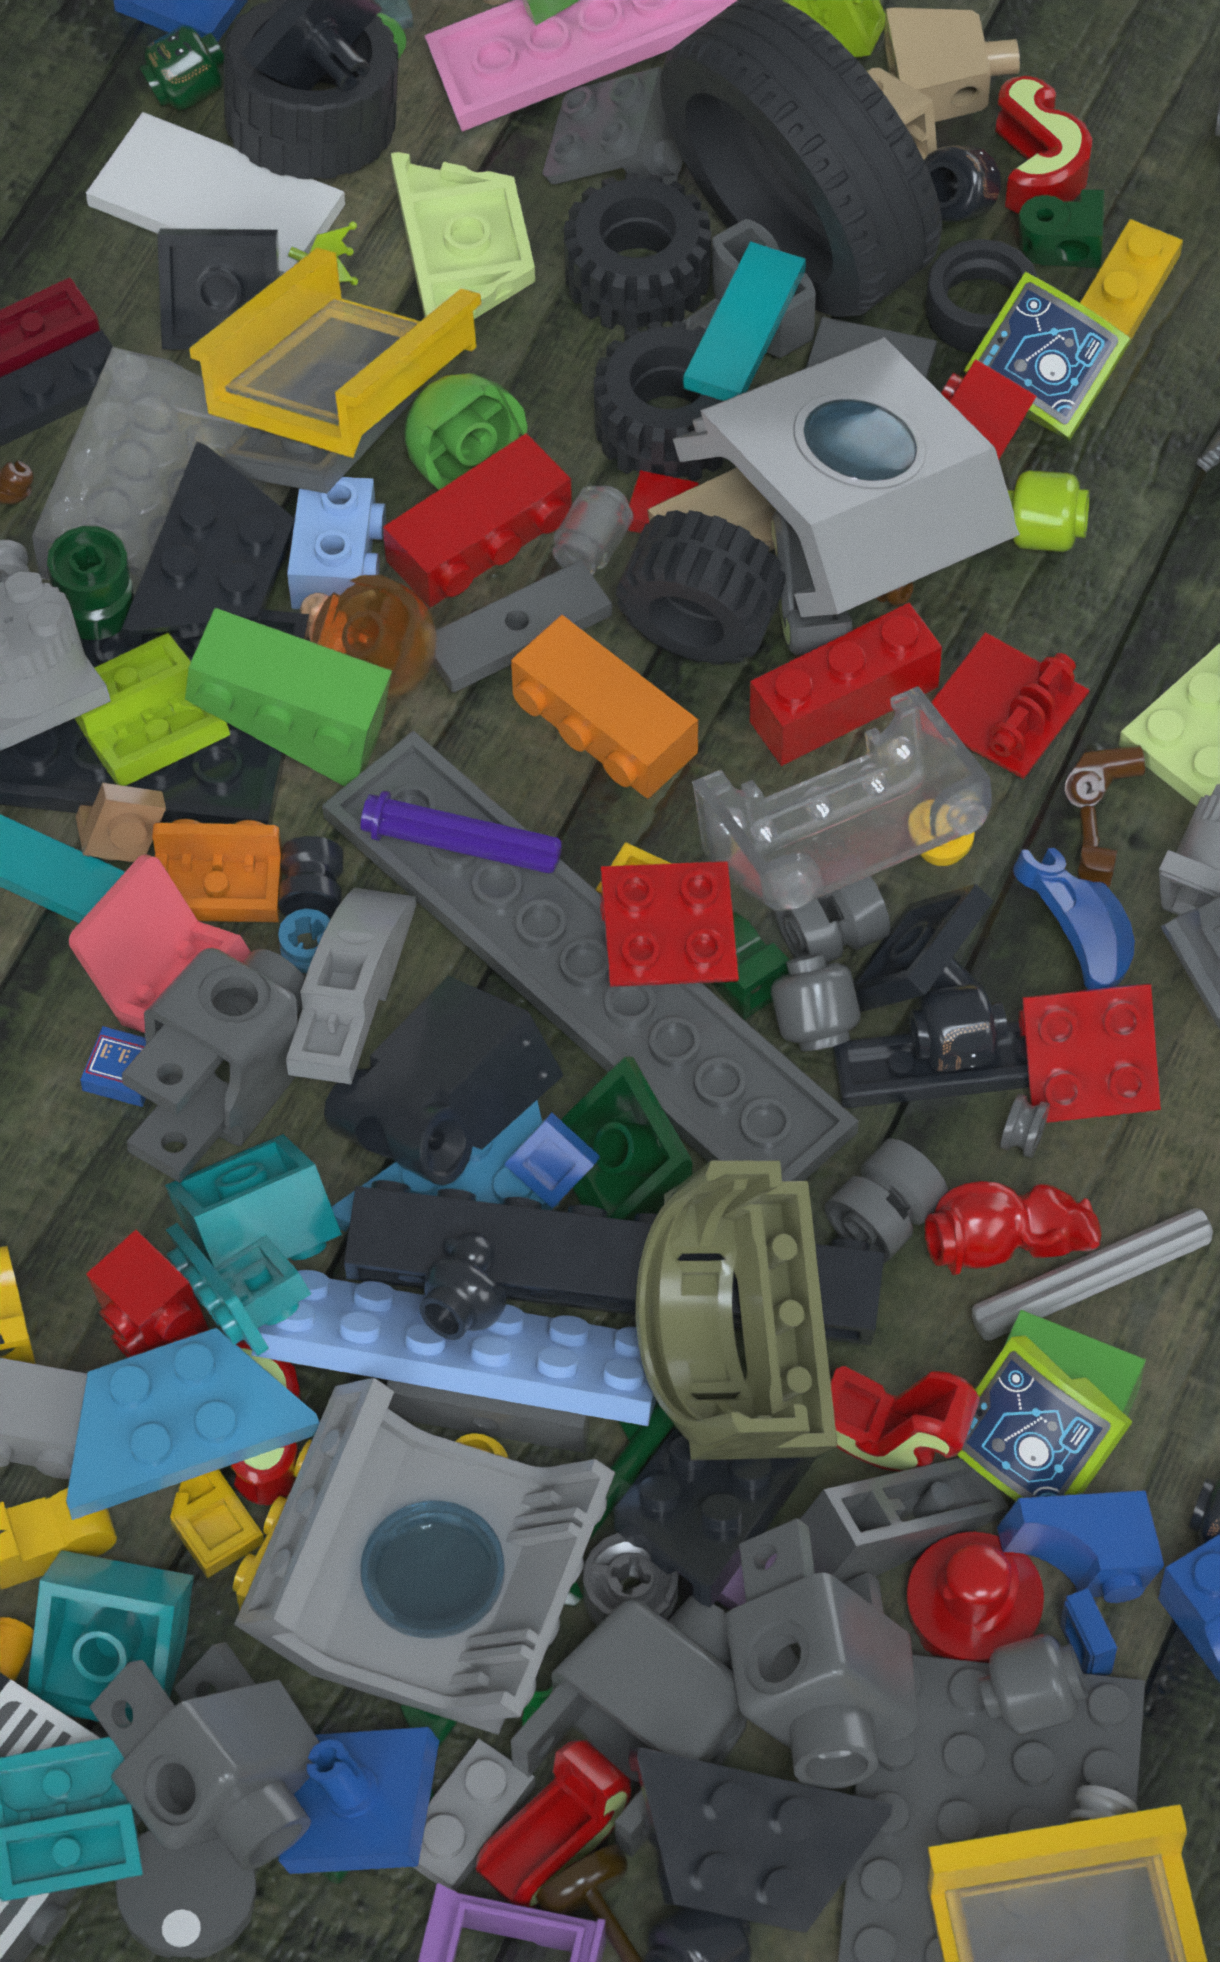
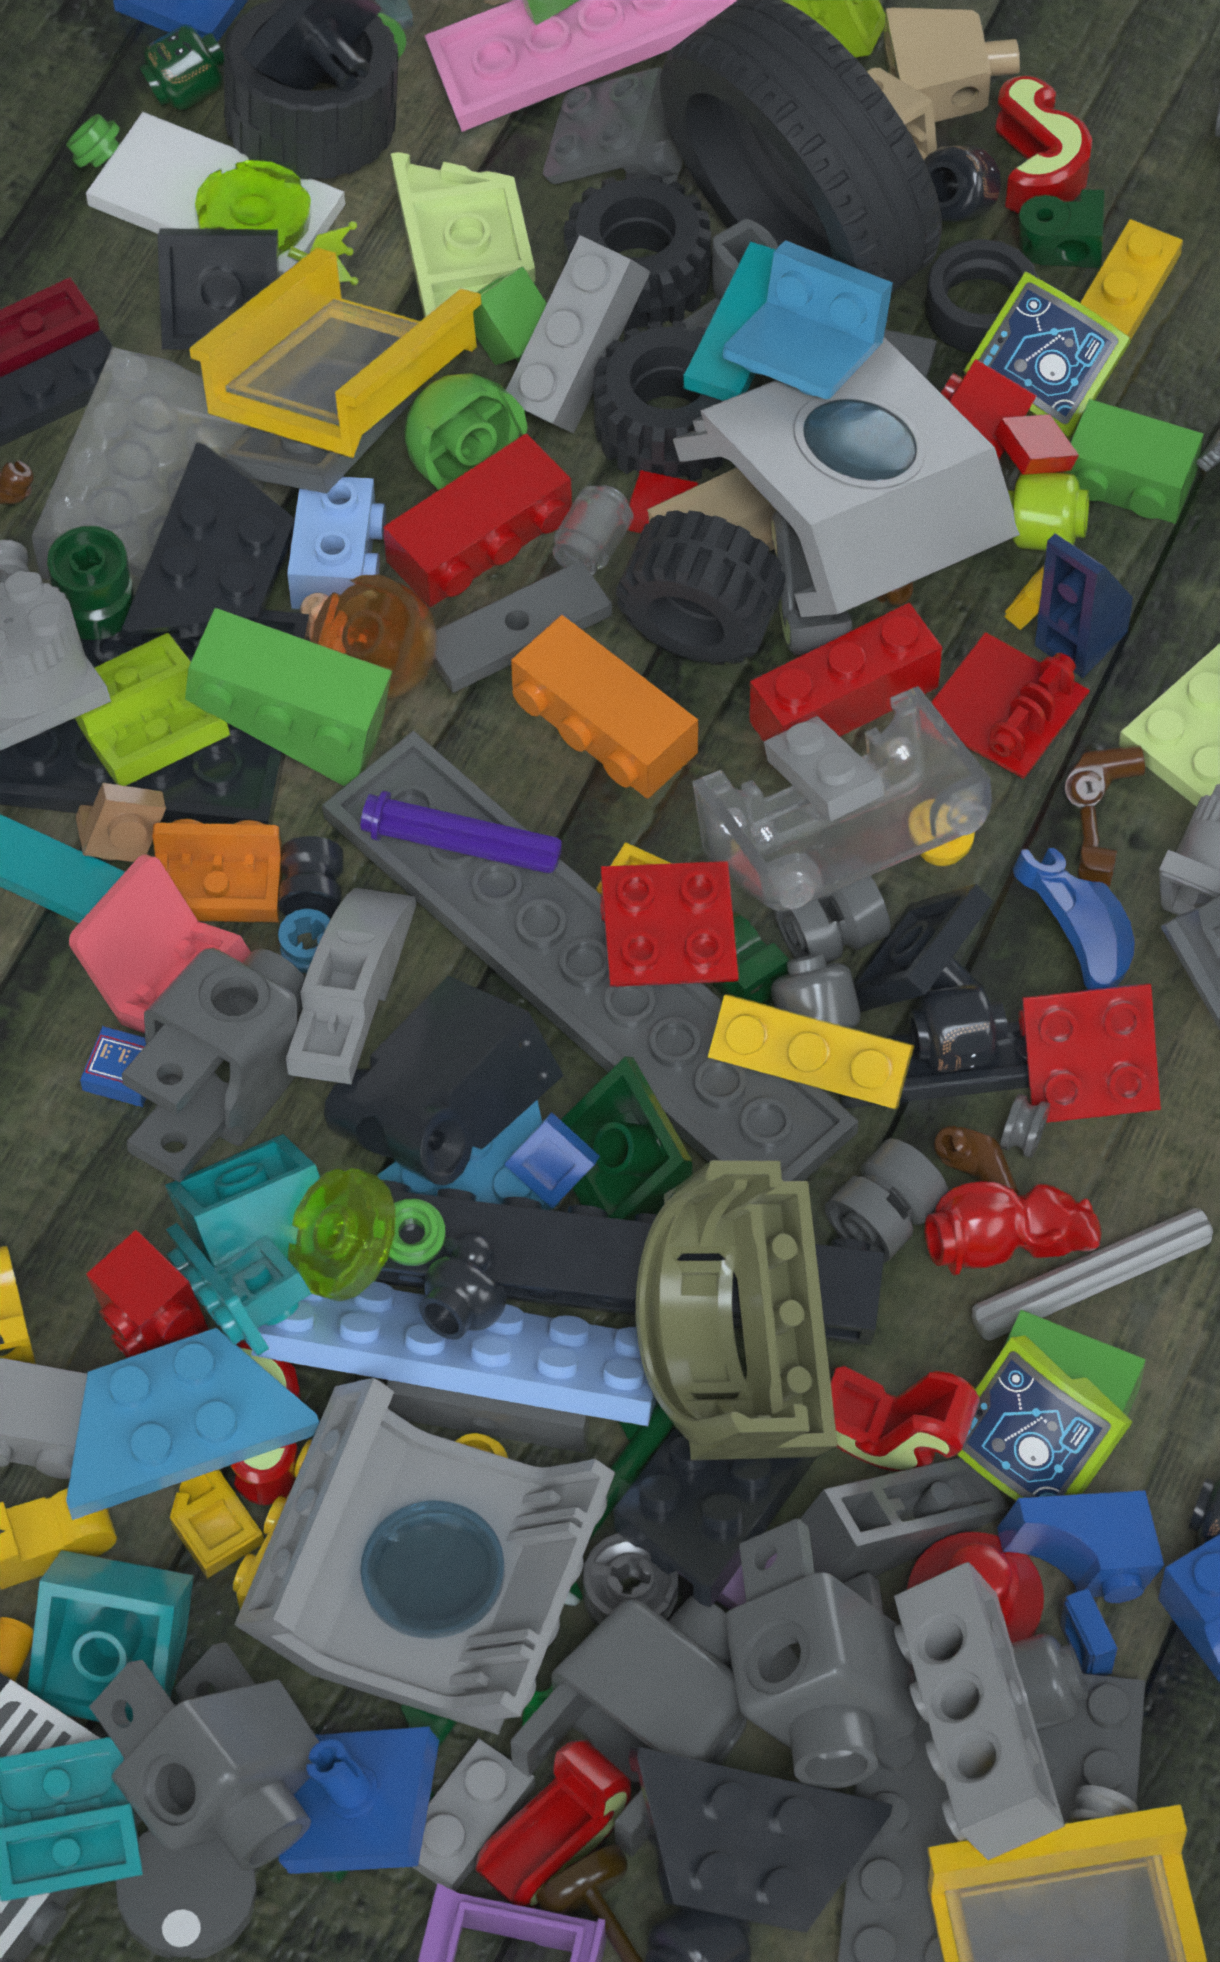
none -> bright green plate [66,114,120,167]
none -> clear neon green tile [195,160,312,255]
none -> clear neon green tile [288,1167,396,1302]
none -> bright green plate [378,1199,445,1266]
none -> bright green brick [473,266,547,366]
none -> light grey brick [506,235,651,434]
none -> yellow plate [708,994,914,1109]
none -> dark azure bracket [722,240,893,399]
none -> light grey plate [764,716,884,822]
none -> light grey brick [894,1562,1065,1860]
none -> reddish brown arm [934,1125,1019,1194]
none -> tile [994,414,1079,475]
none -> yellow tile [1004,565,1044,630]
none -> dark blue slope [1035,533,1133,678]
none -> bright green brick [1064,399,1204,524]

